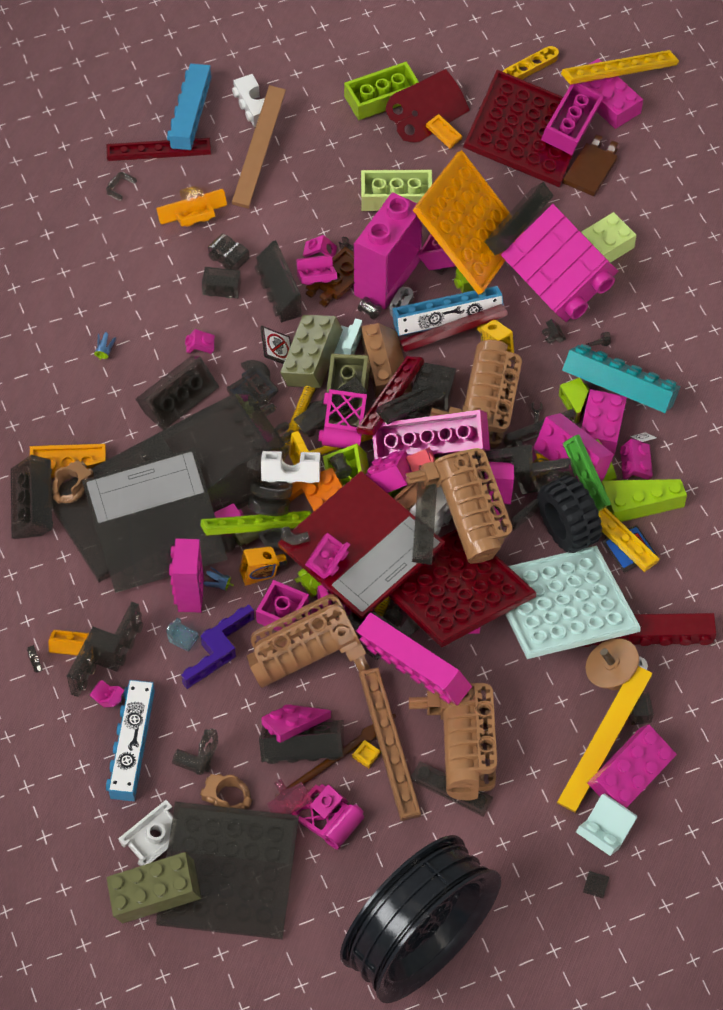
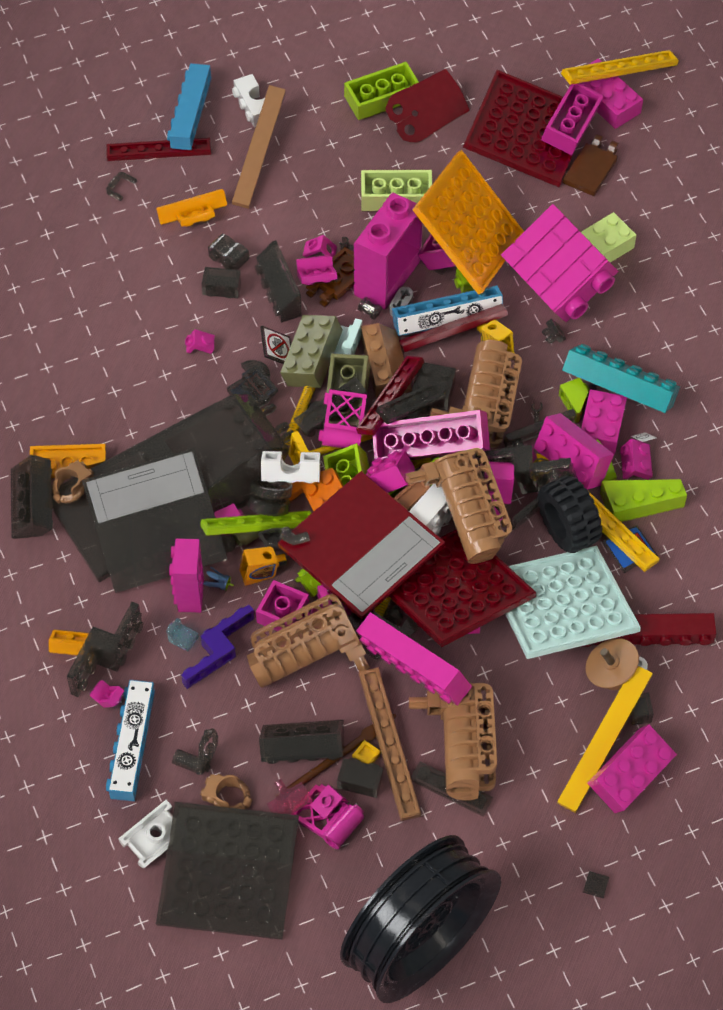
clear smoke tile [27,645,43,673] -> none
flat silver piece [94,332,116,360] -> none
olive brick [107,852,201,924] -> none
clear smoke slope [136,356,219,430] -> none
clear yellow tile [179,186,204,201] -> none
dark pink wing [261,704,331,743] -> none
dark pink bracket [305,533,350,579] -> none
clear smoke bush [329,453,352,479] -> none
coral bracket [406,447,435,472] -> none
clear smoke tile [412,465,437,565] -> none
light orange plate [426,114,463,149] -> none
clear smoke brick [484,182,554,255] -> none
yellow beam [503,46,559,80] -> none
bright green tile [562,434,611,512] -> none
light aqua bracket [576,793,637,856] -> none
clear smoke hand [586,332,611,347] -> none
none -> clear smoke piece [337,758,383,798]

